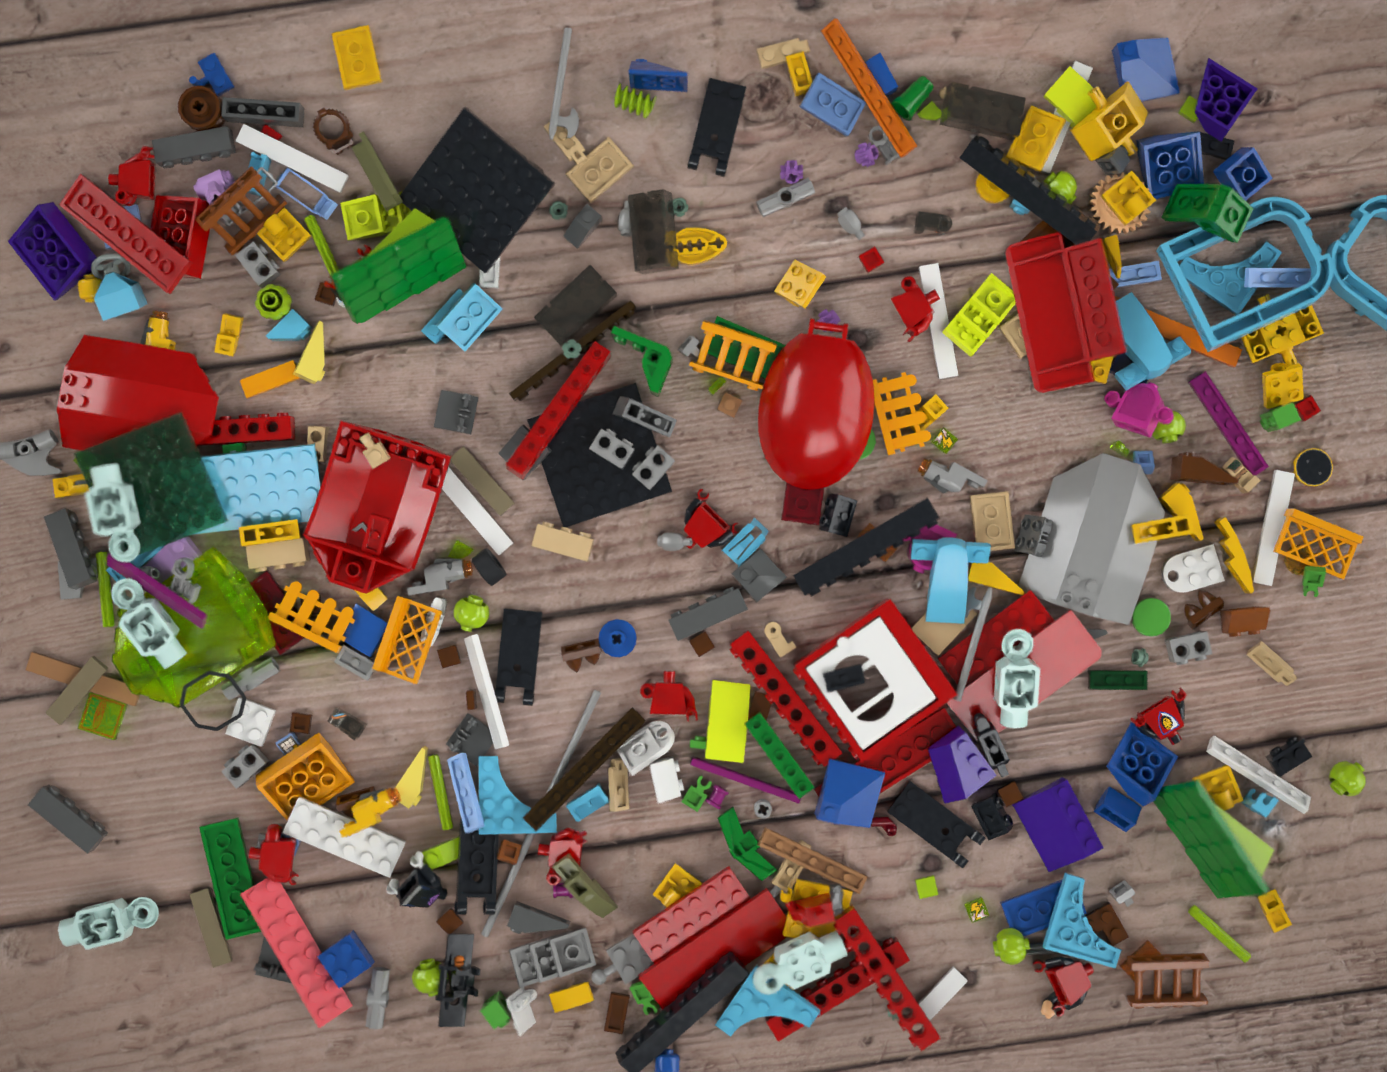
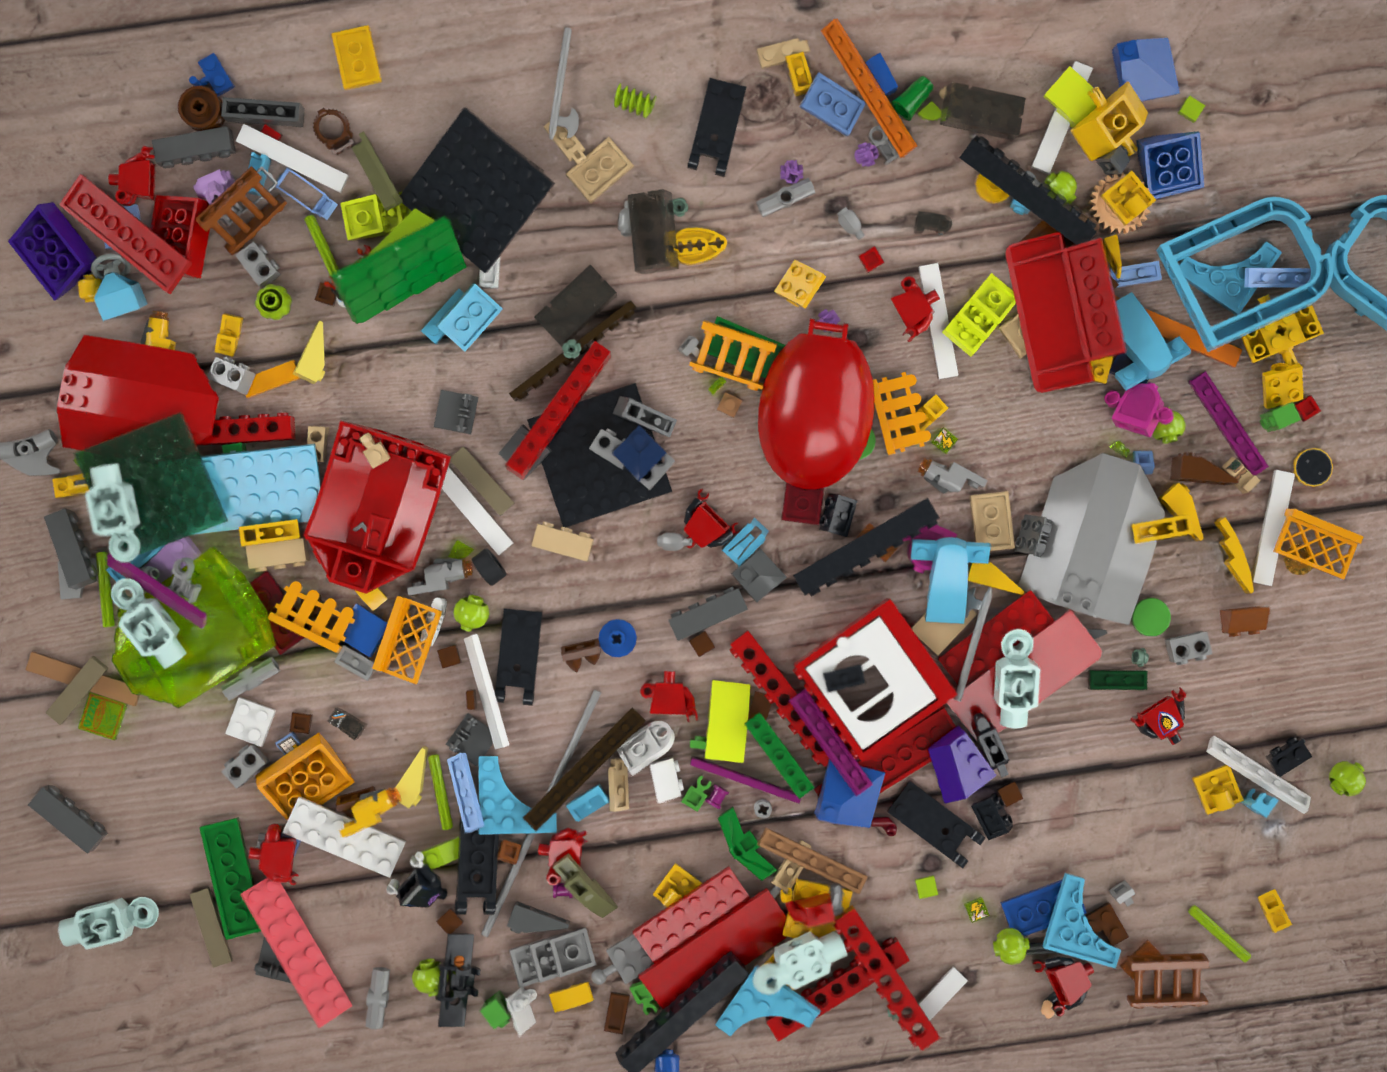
black piece [180,671,246,731] -> none
yellow plate [257,207,312,262] -> none
medium azure slope [266,309,313,341] -> none
blue brick [317,930,375,989] -> none
sand green plate [549,201,568,220] -> none
dark grey slope [563,204,603,249] -> none
green bracket [611,326,673,397] -> none
blue slope [629,59,688,92] -> none
tan leg [764,622,797,658] -> none
yellow tile [1006,105,1066,173] -> none
dark purple slope [1012,777,1104,872] -> none
blue brick [1093,786,1142,832] -> none
blue slope [1107,722,1178,806] -> none
green piece [1153,780,1274,899] -> none
green bracket [1161,184,1254,243] -> none
white plate [1161,544,1225,592] -> none
reddish brown tile [1185,590,1224,630] -> none
dark purple wedge [1195,58,1258,141] -> none
black plate [1200,132,1235,160] -> none
blue brick [1213,147,1273,201] -> none
tan hinge [1246,641,1297,686] -> none
bright green plate [1302,566,1326,597] -> none
none -> light grey brick [207,356,256,395]
none -> dark blue plate [612,425,667,481]
none -> magenta tile [789,689,873,796]

